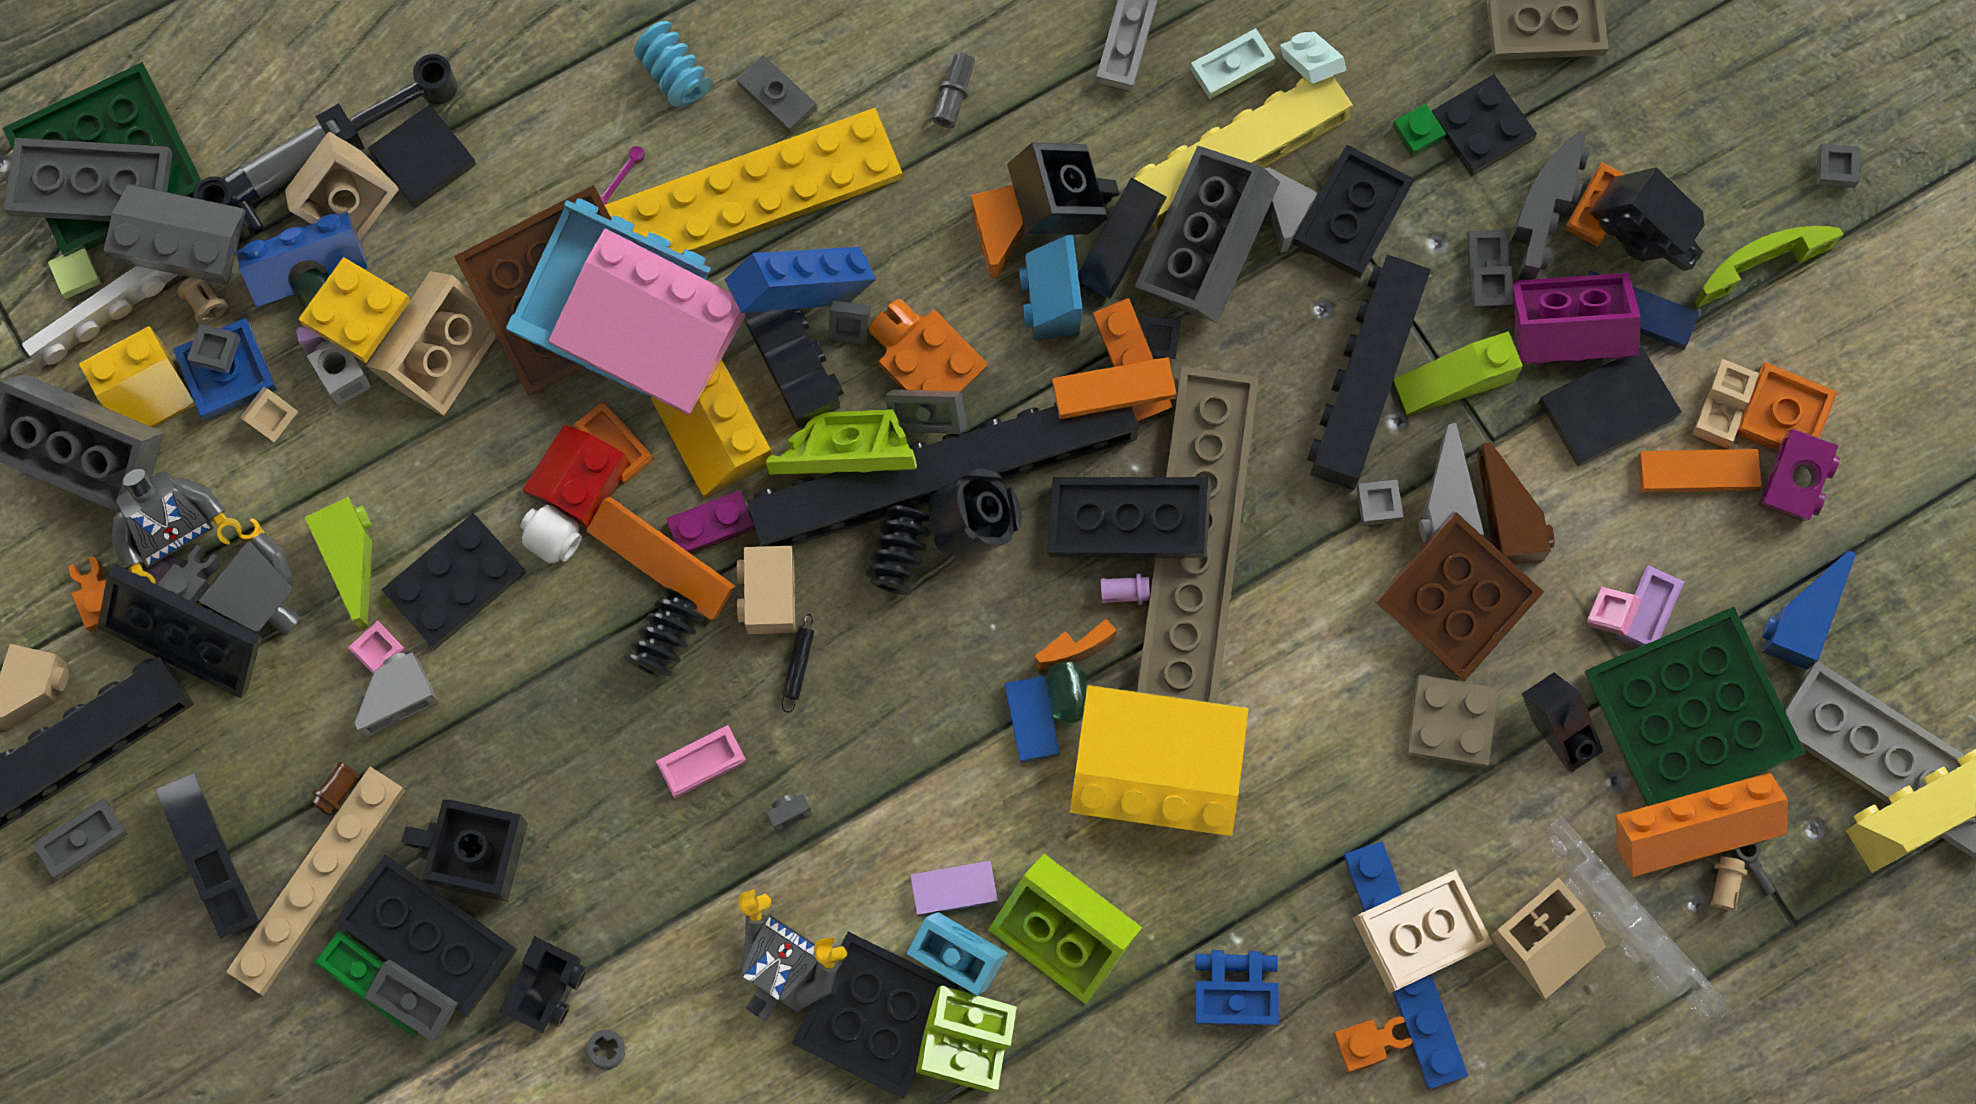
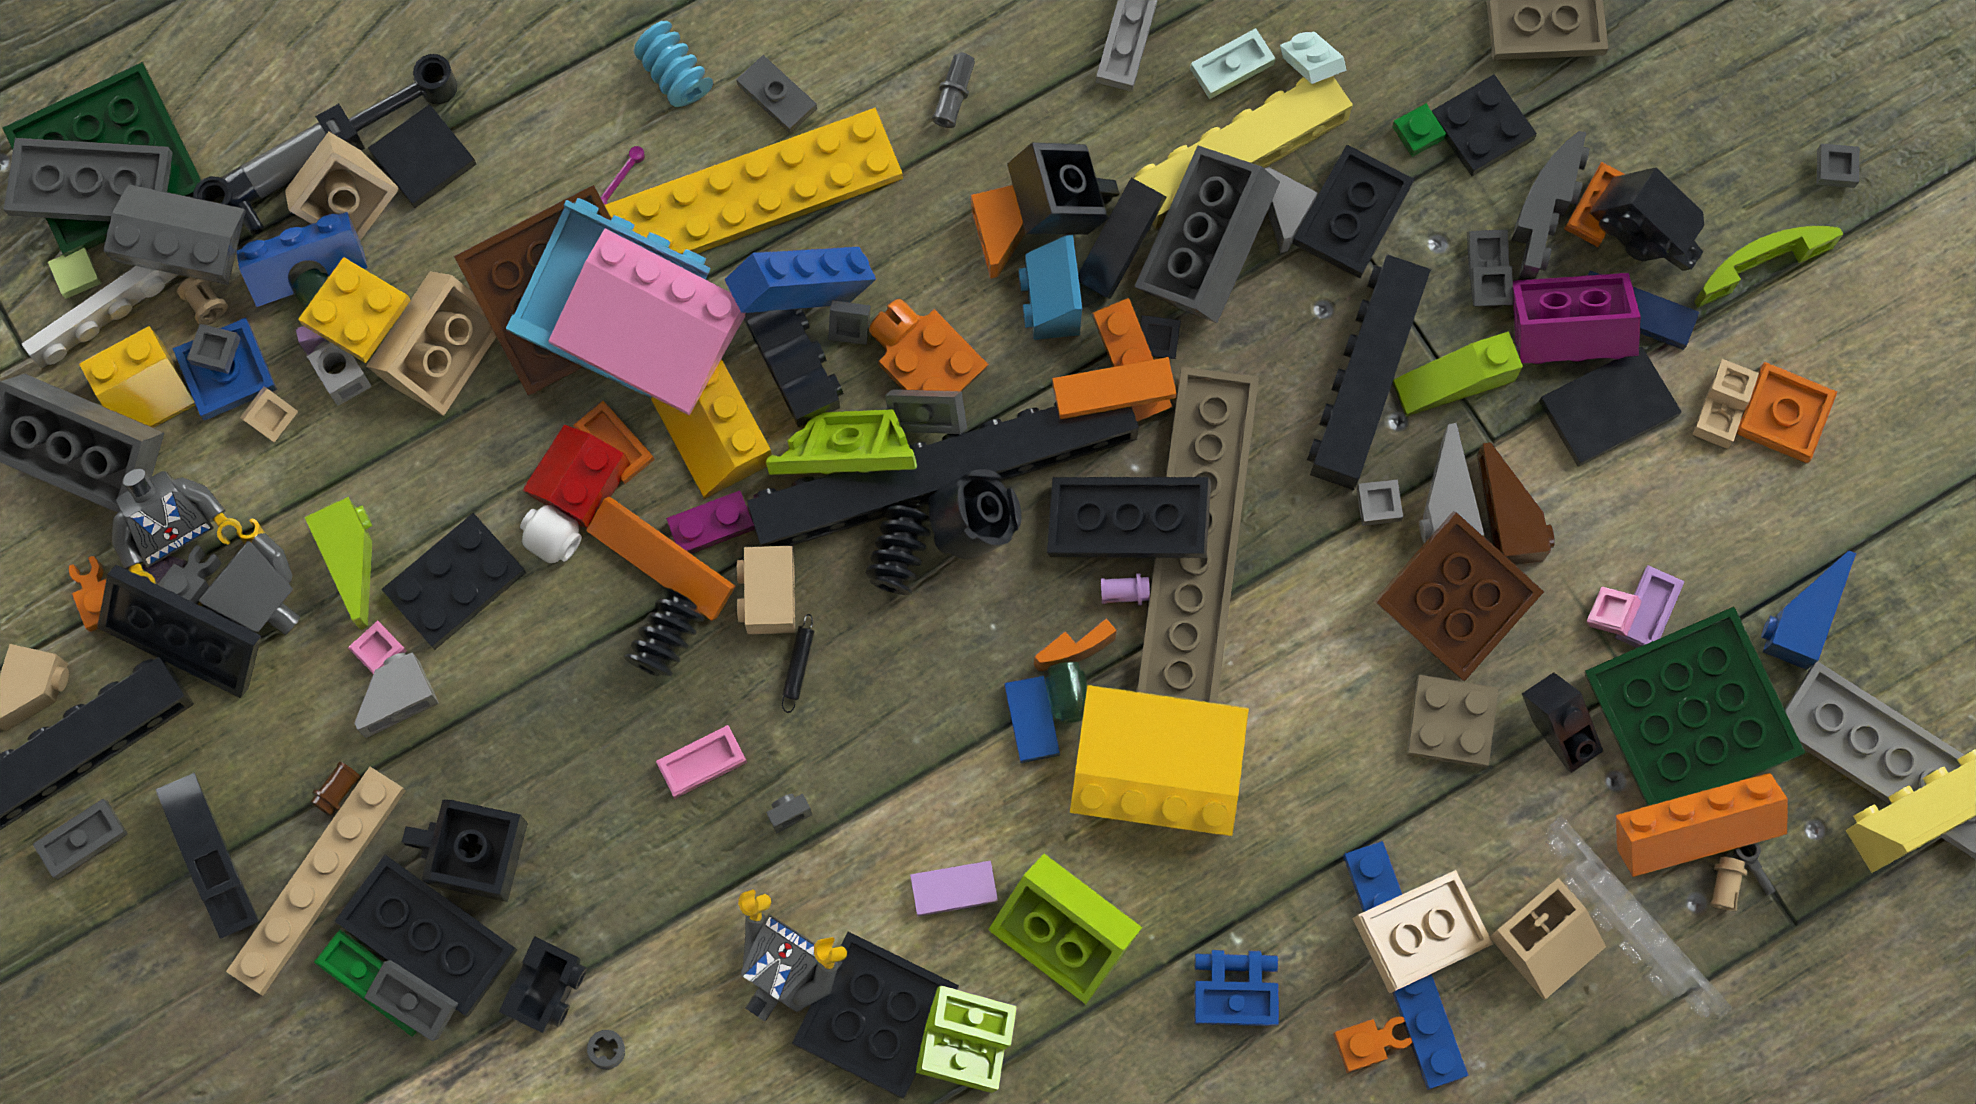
medium azure brick [906,912,1008,996] -> none
orange tile [1638,449,1762,493] -> none
magenta brick [1758,429,1840,521] -> none

